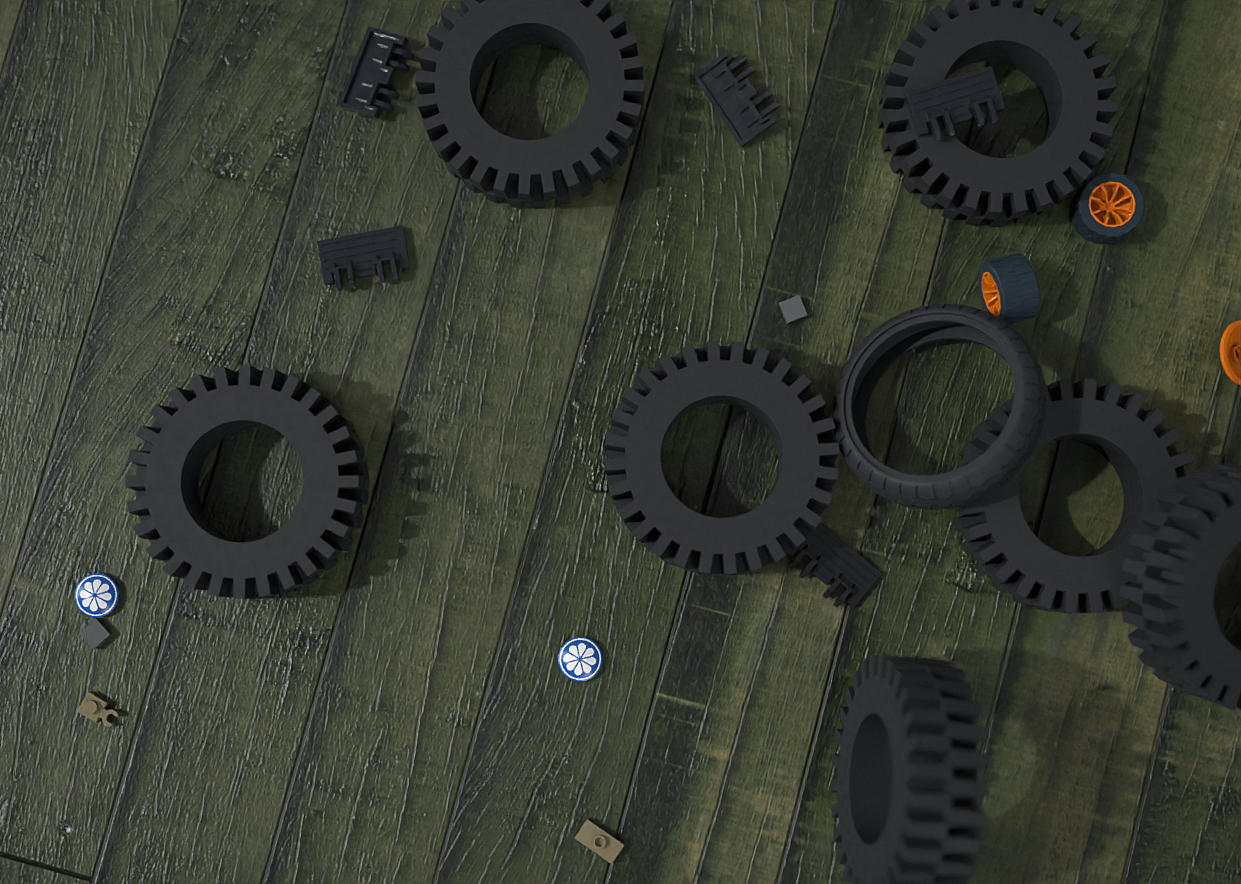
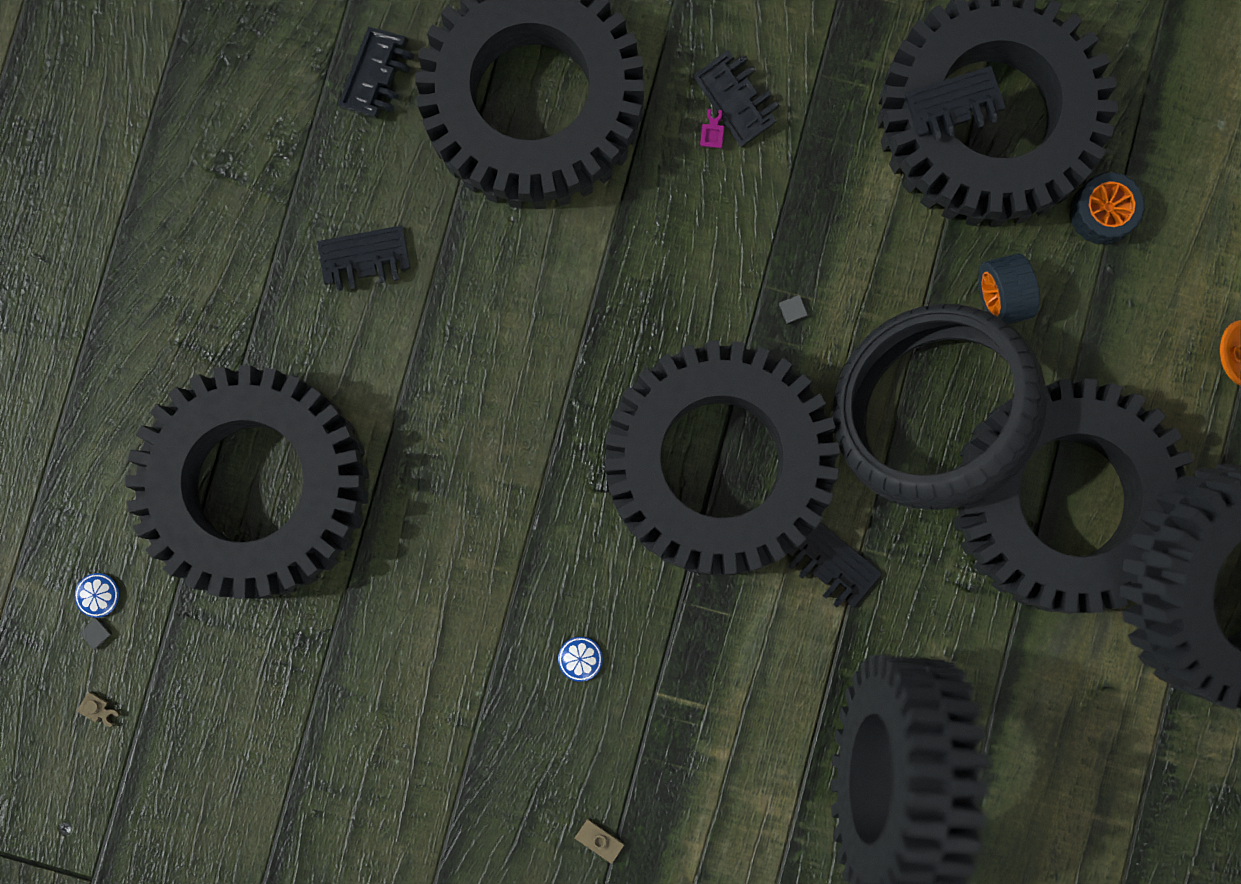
none -> magenta plate [700,109,725,149]

